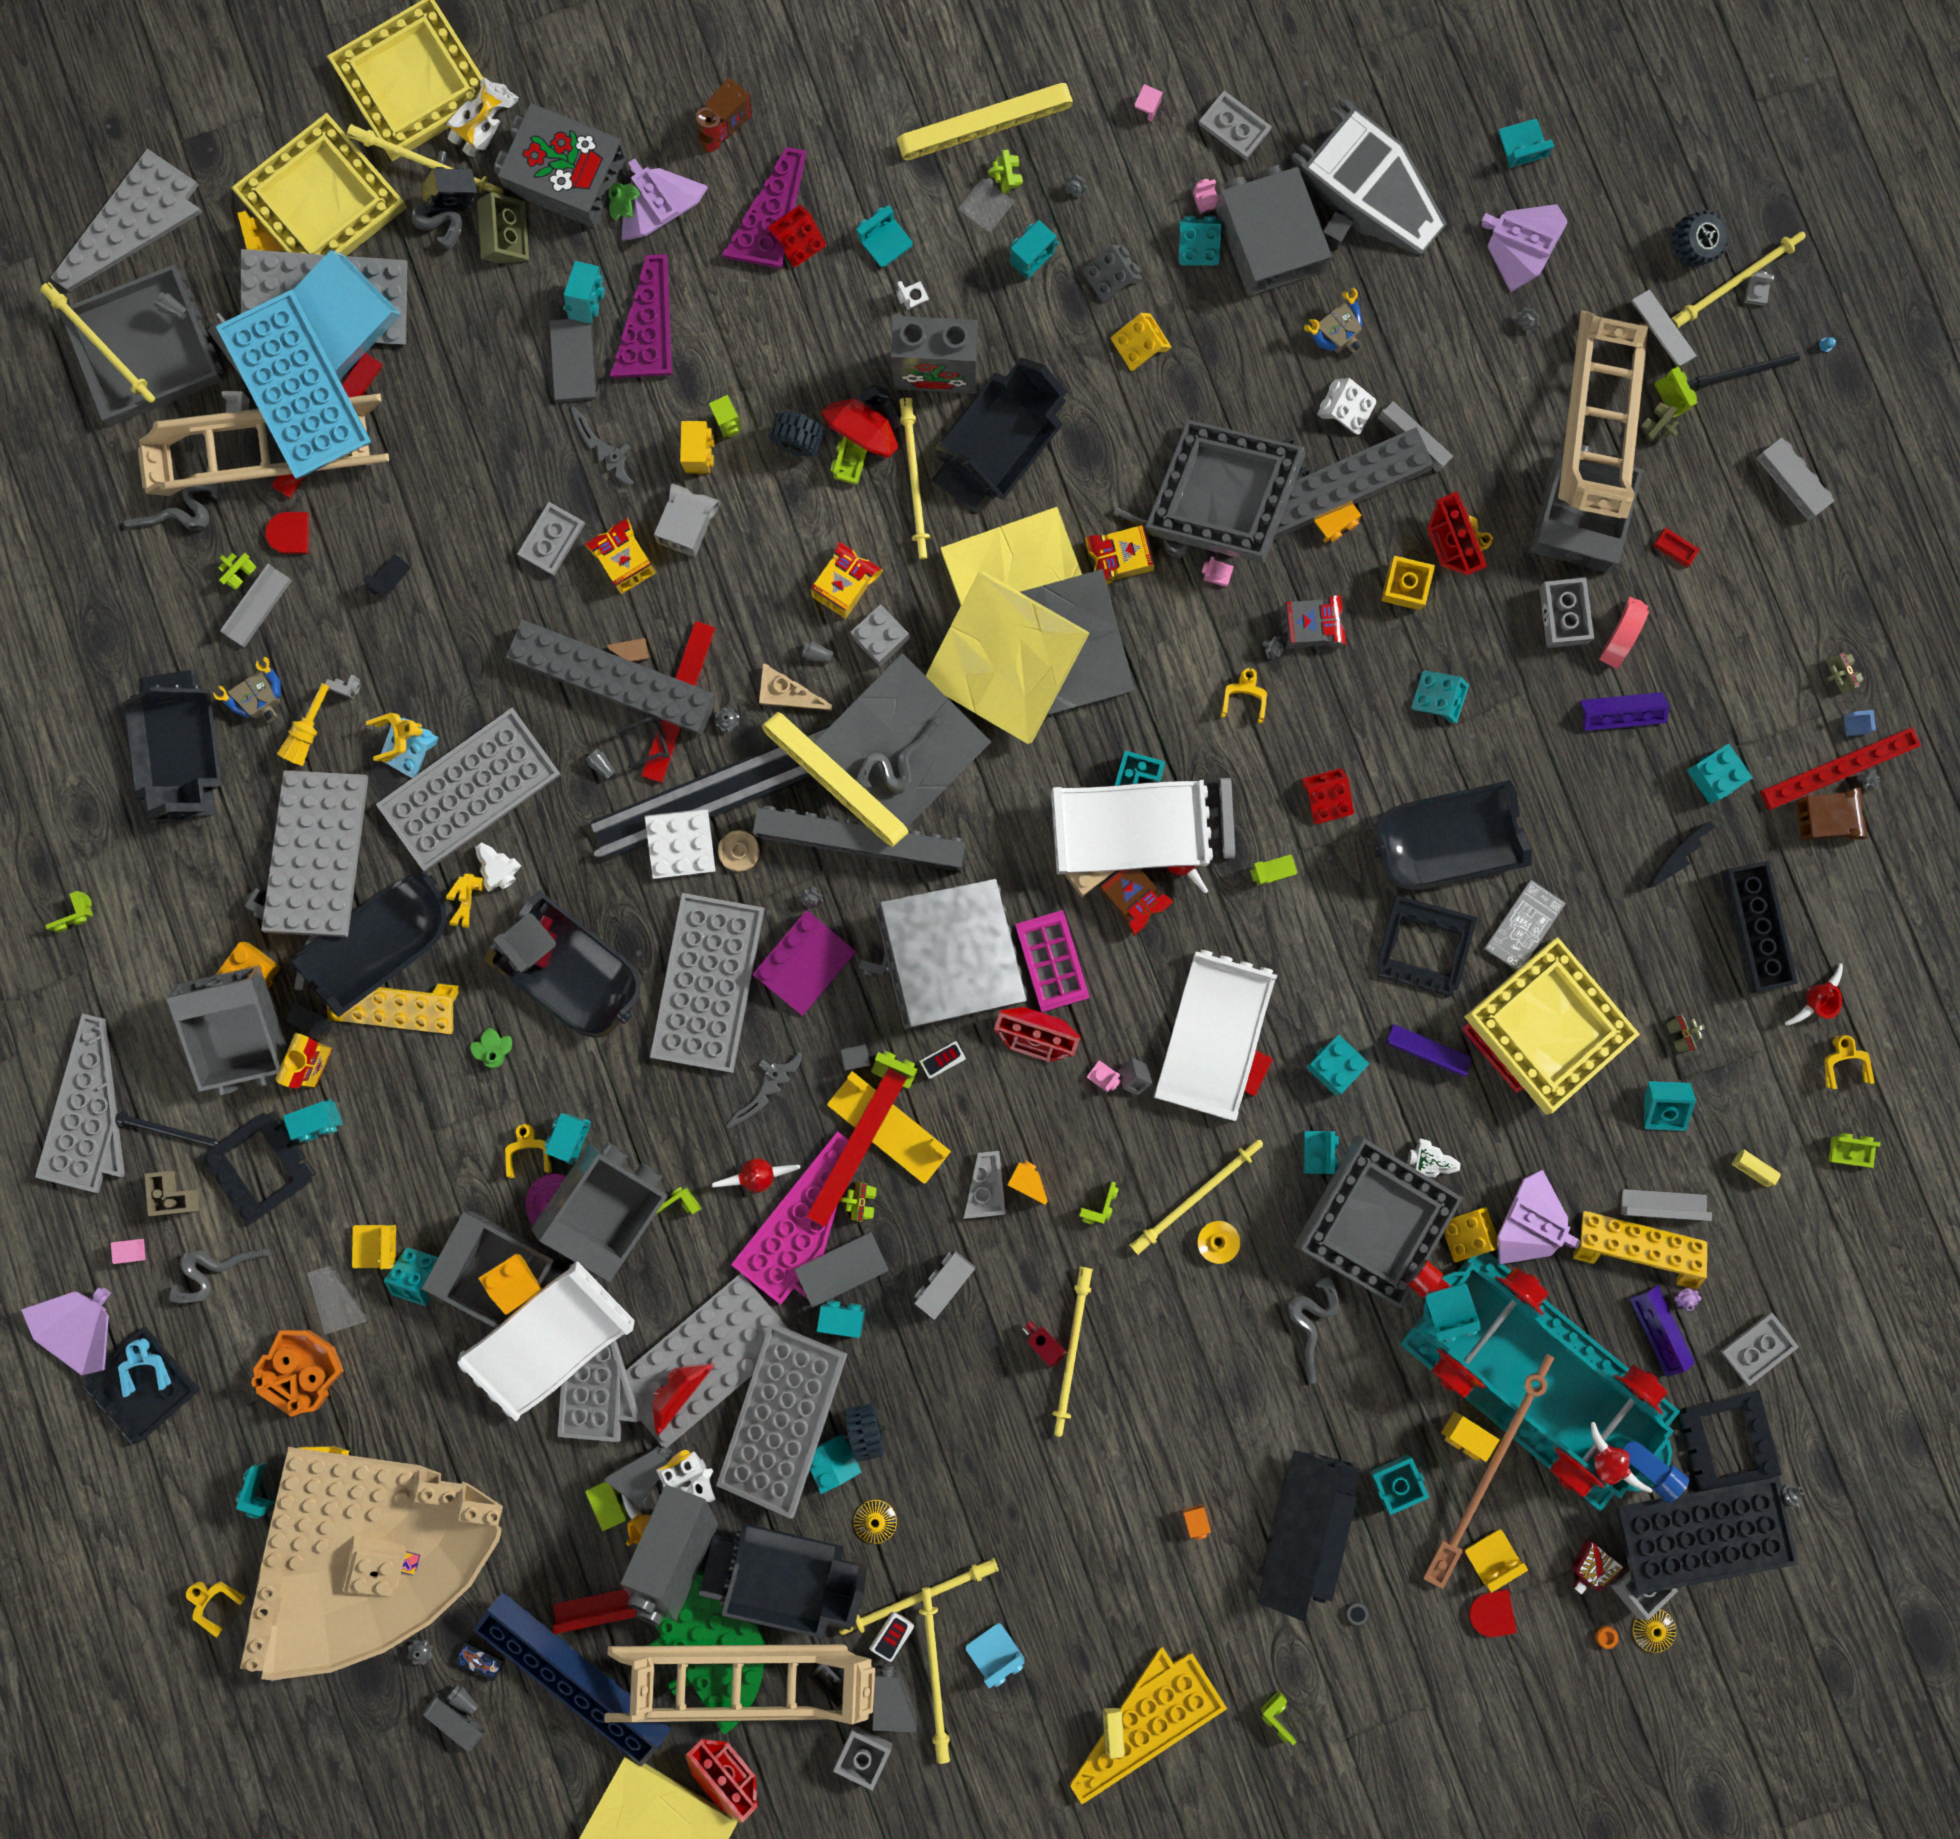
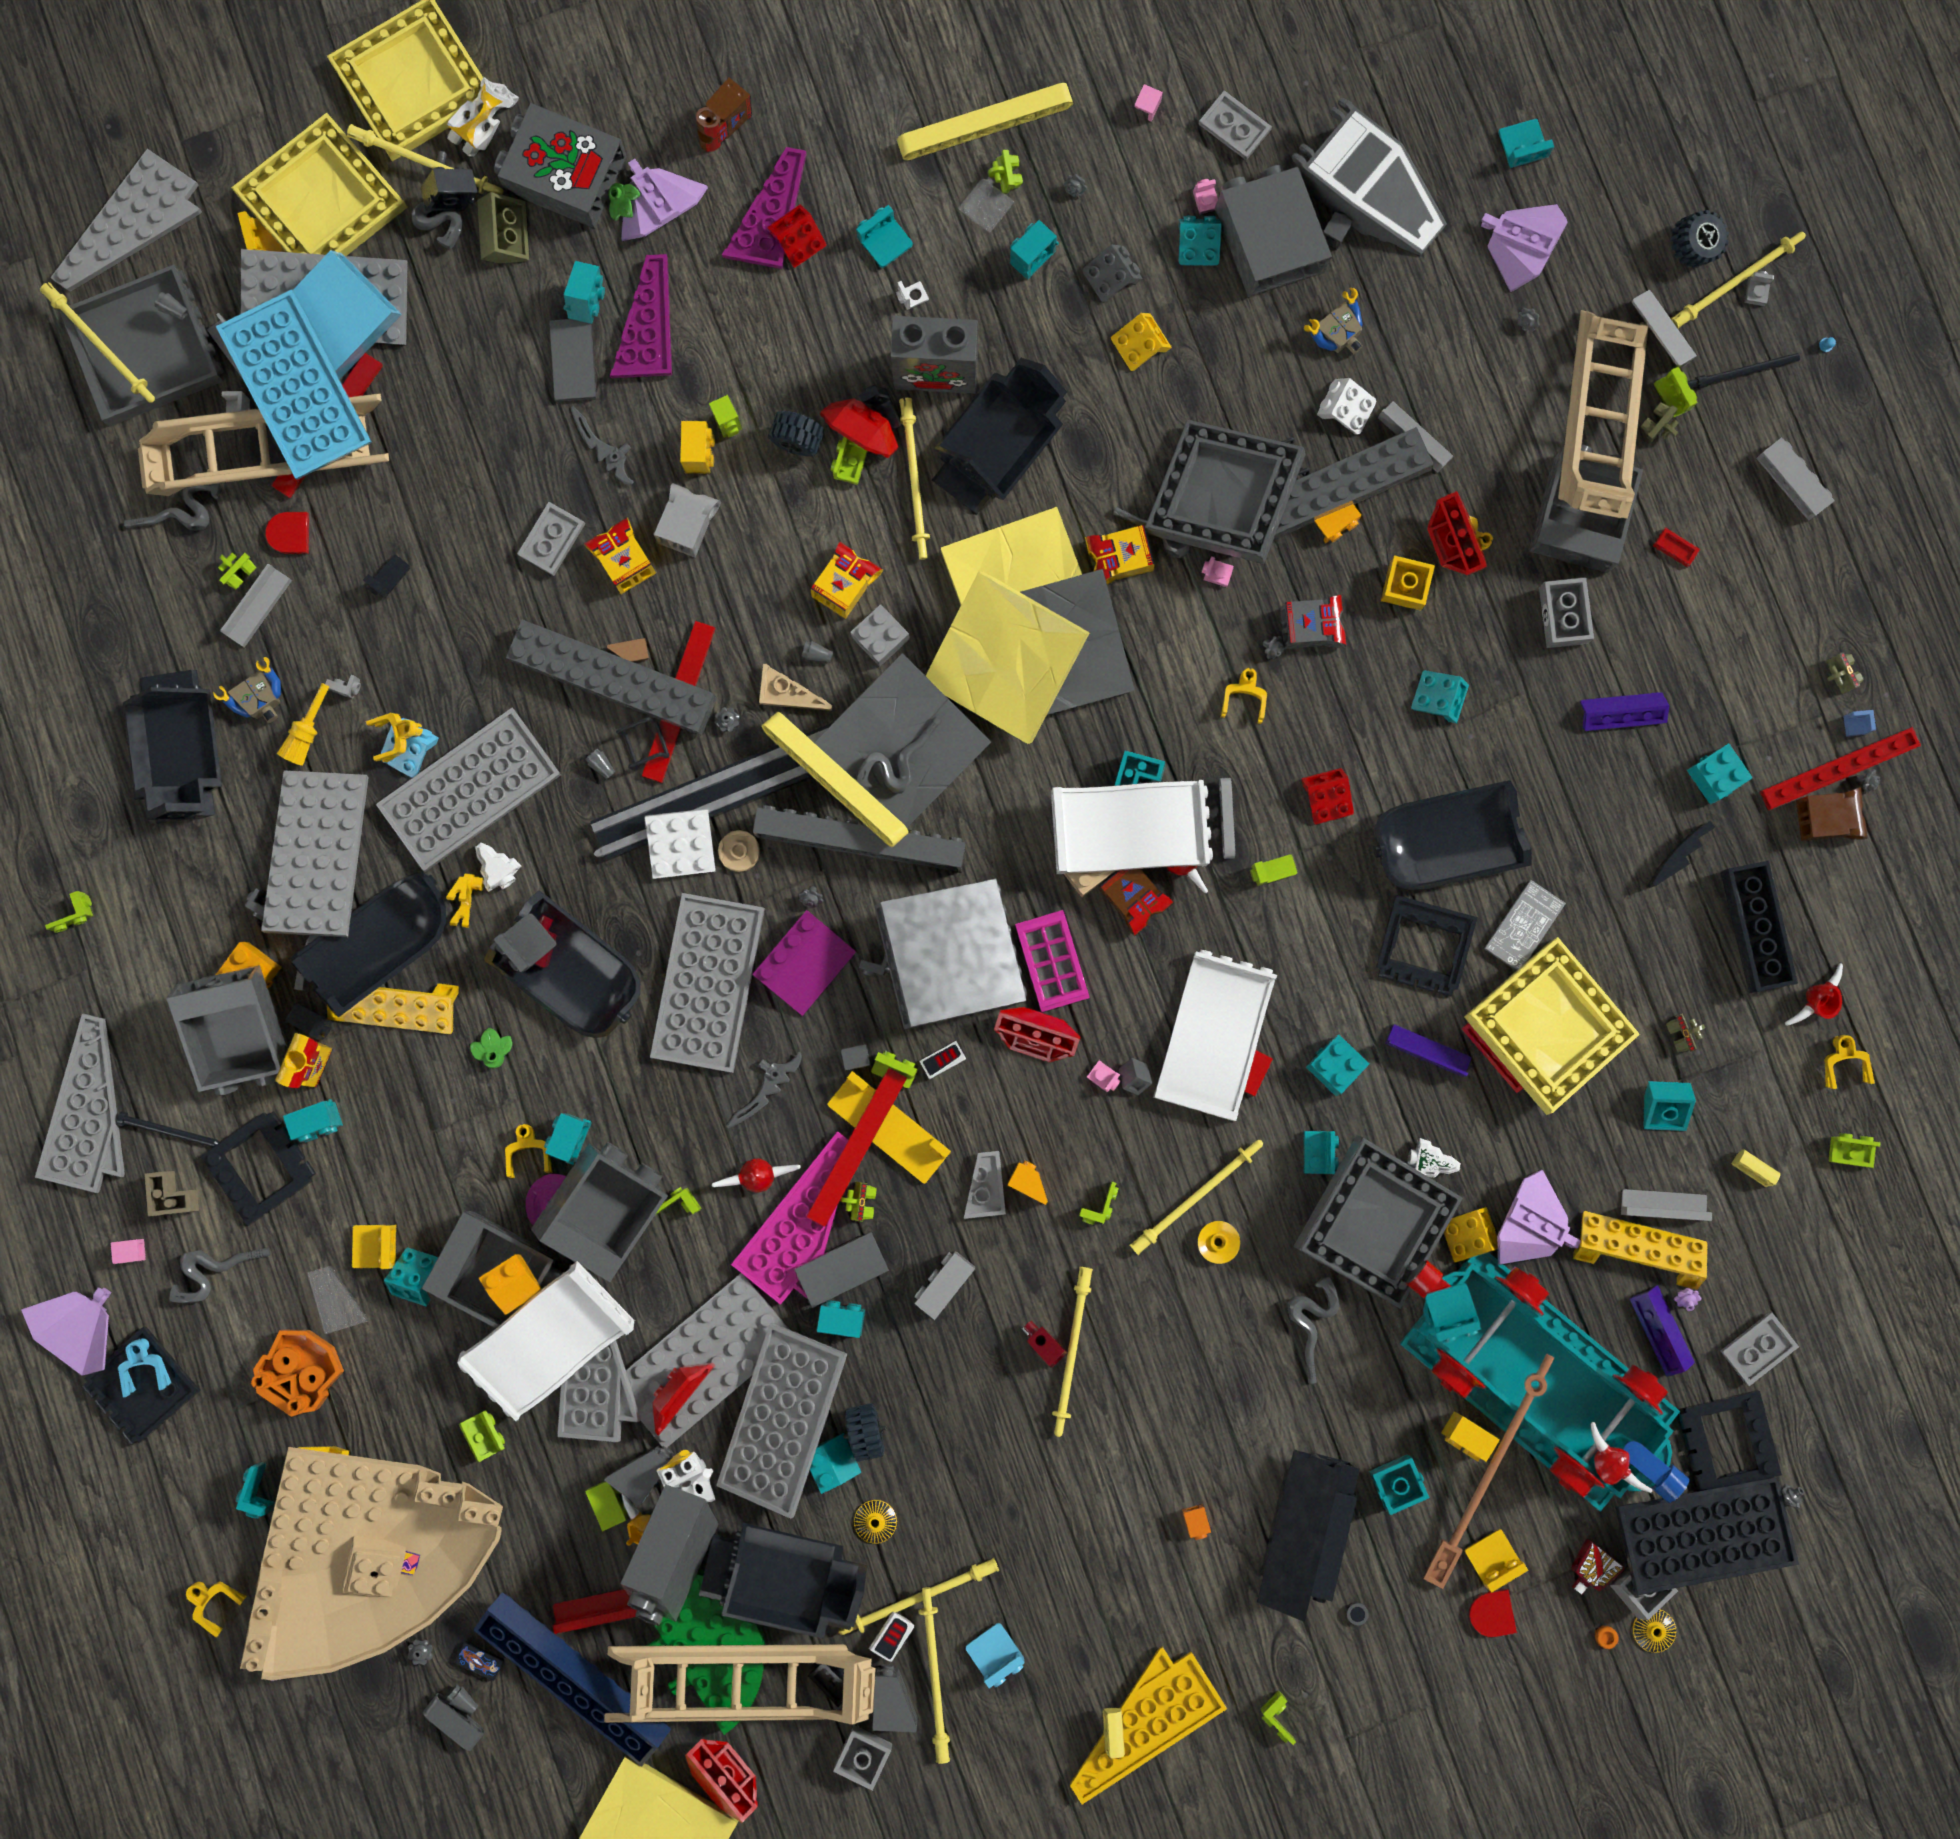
coral arch [1599,597,1649,669] -> none
none -> lime bracket [459,1410,505,1463]

